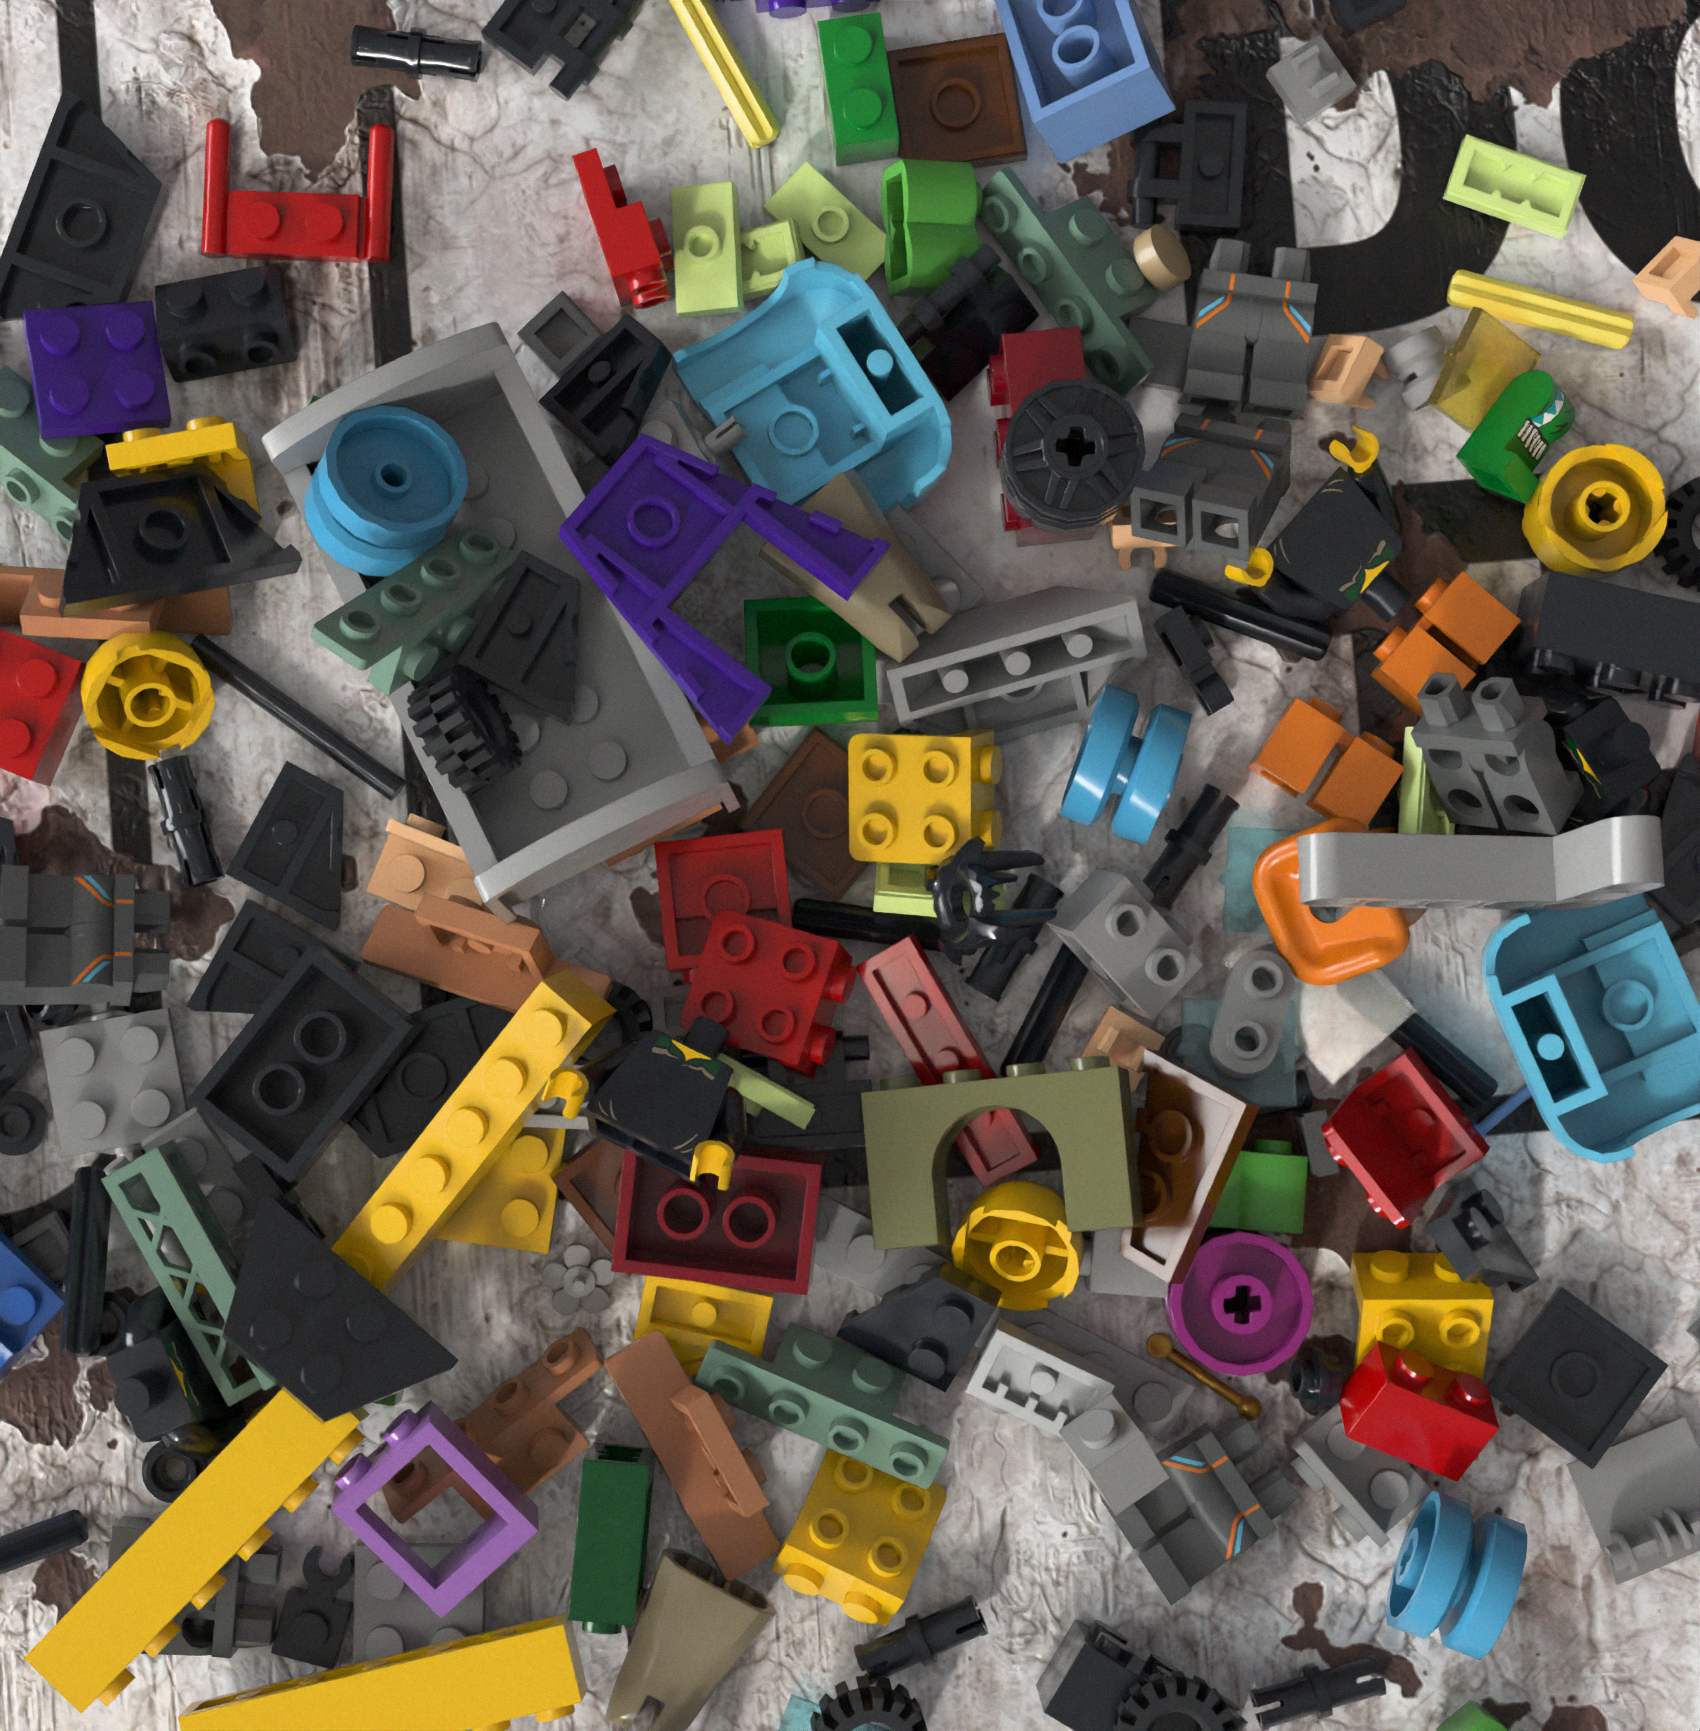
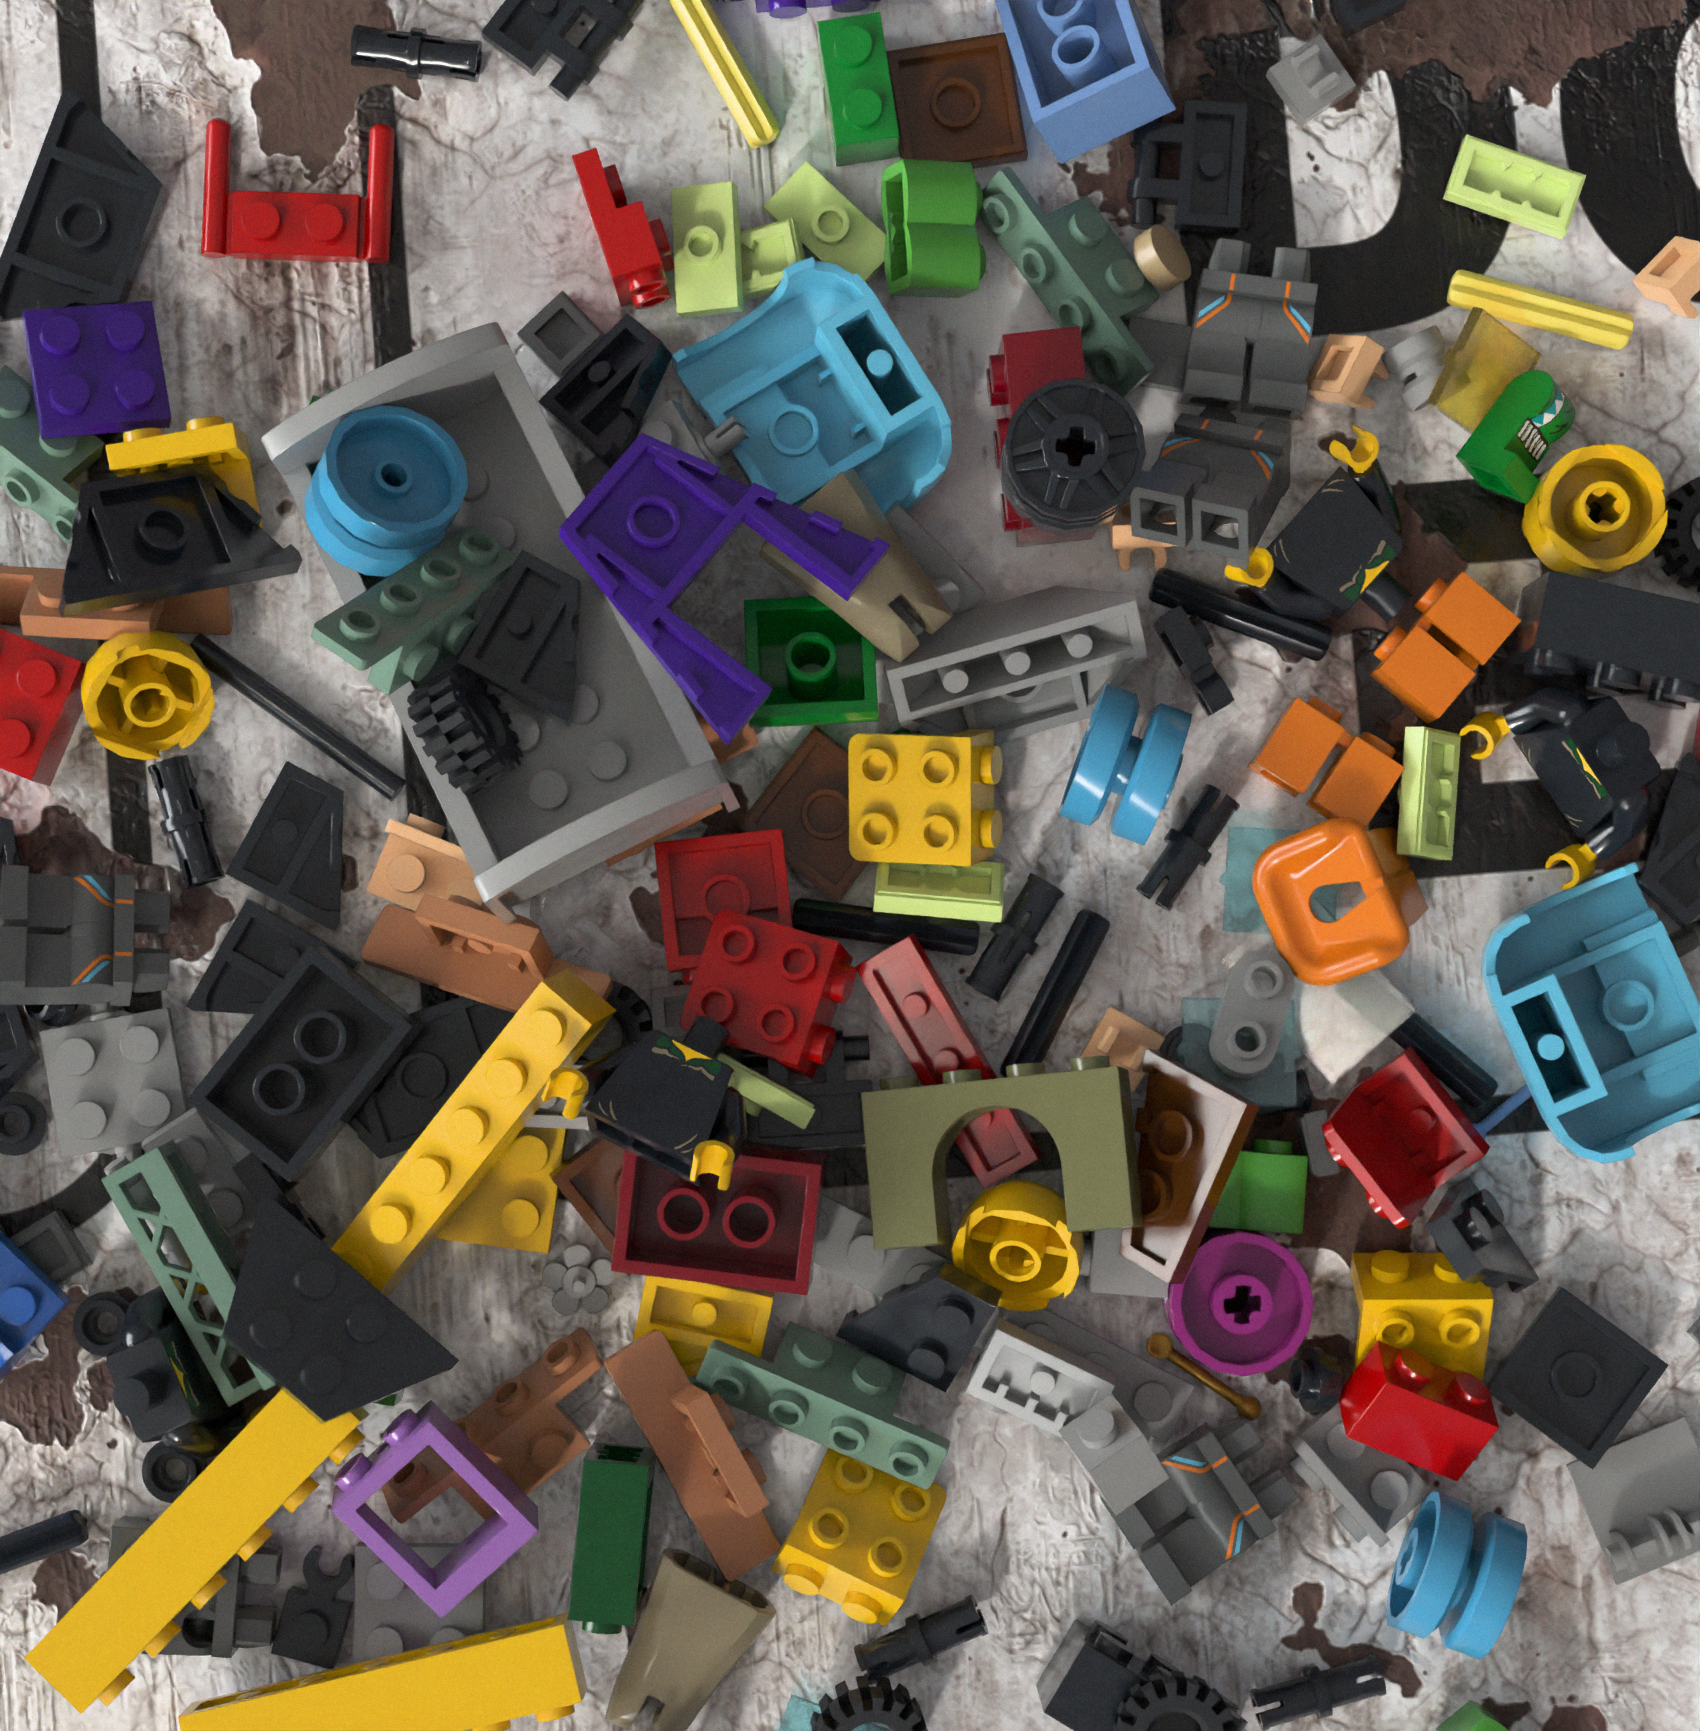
black axle [60,1166,112,1358] -> none
black bracket [155,263,297,383] -> none
black plate [896,242,1040,403] -> none
black piece [924,836,1057,966] -> none
light grey brick [1046,867,1204,1020] -> none
light grey beam [1297,815,1665,910] -> none
dark grey hips [1411,672,1585,835] -> none

